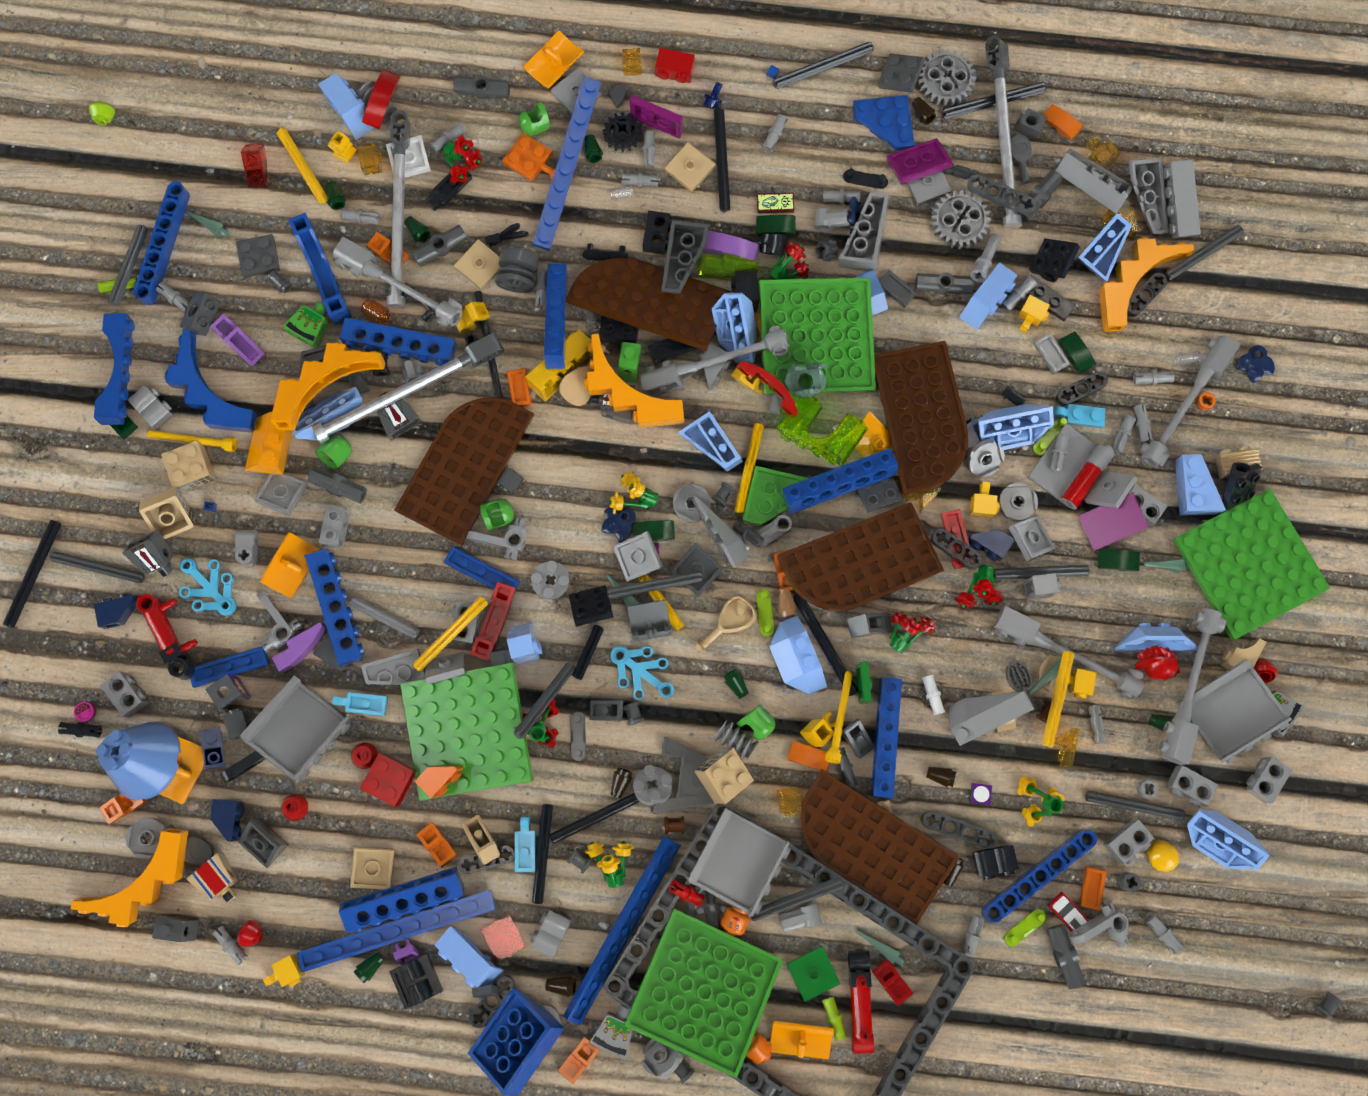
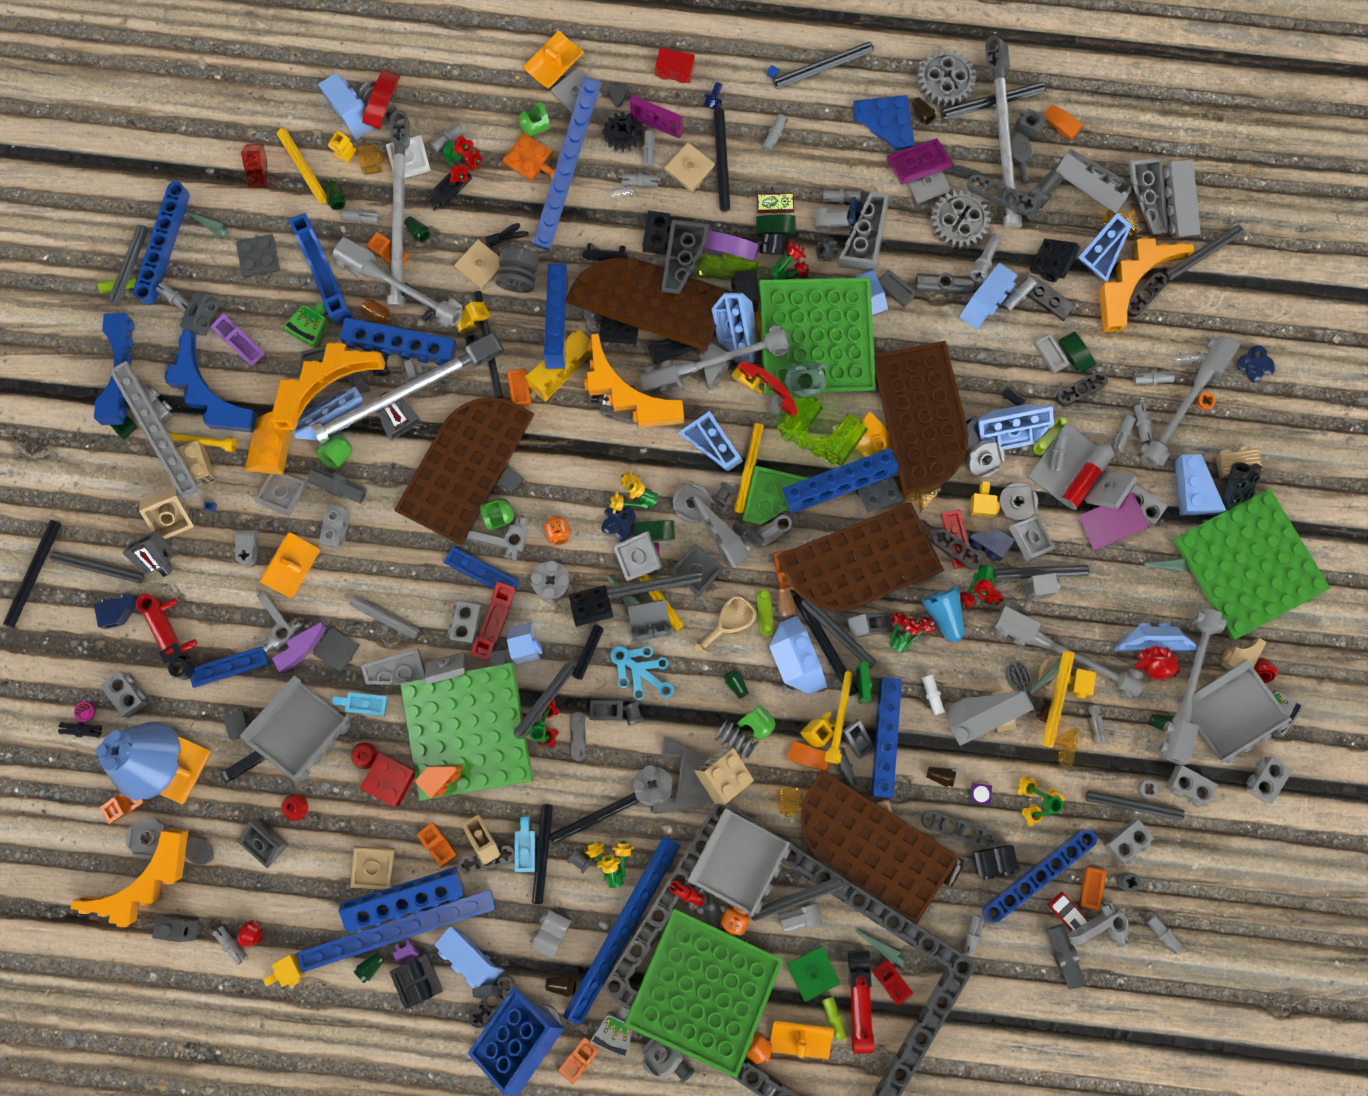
lime cone [89,101,115,126] -> none
medium azure plant [179,558,237,616] -> none
torso [187,853,238,904] -> none
dark blue slope [199,727,226,770] -> none
dark grey piece [205,674,251,712] -> none
dark blue slope [210,799,244,842] -> none
dark grey pin [267,271,292,293] -> none
blue brick [305,548,365,667] -> none
dark grey piece [411,225,468,267] -> none
yellow axle [413,596,488,671] -> none
dark grey piece [453,75,510,99] -> none
clear red piece [481,915,526,962] -> none
light grey pin [534,269,548,309] -> none
tan piece [558,342,610,406] -> none
dark green cone [584,134,603,163] -> none
dark brown cone [610,767,632,798] -> none
bright green torso [618,342,643,383] -> none
clear yellow slope [622,48,642,76] -> none
reddish brown bush [664,816,685,834] -> none
black piece [843,168,888,189] -> none
dark grey plate [878,53,925,93] -> none
lime piece [1004,909,1046,946] -> none
yellow brick [1017,295,1050,333] -> none
medium azure plate [1053,404,1106,428] -> none
clear yellow brick [1085,135,1121,169] -> none
dark green slope [1098,549,1140,571] -> none
yellow hair [1147,839,1179,873] -> none
light blue wedge [1187,809,1270,870] -> none
dark grey bush [1315,992,1343,1020] -> none
none -> light grey tile [109,361,201,499]
none -> orange head [544,516,571,545]
none -> dark grey axle [801,599,876,668]
none -> dark azure cone [921,587,965,643]

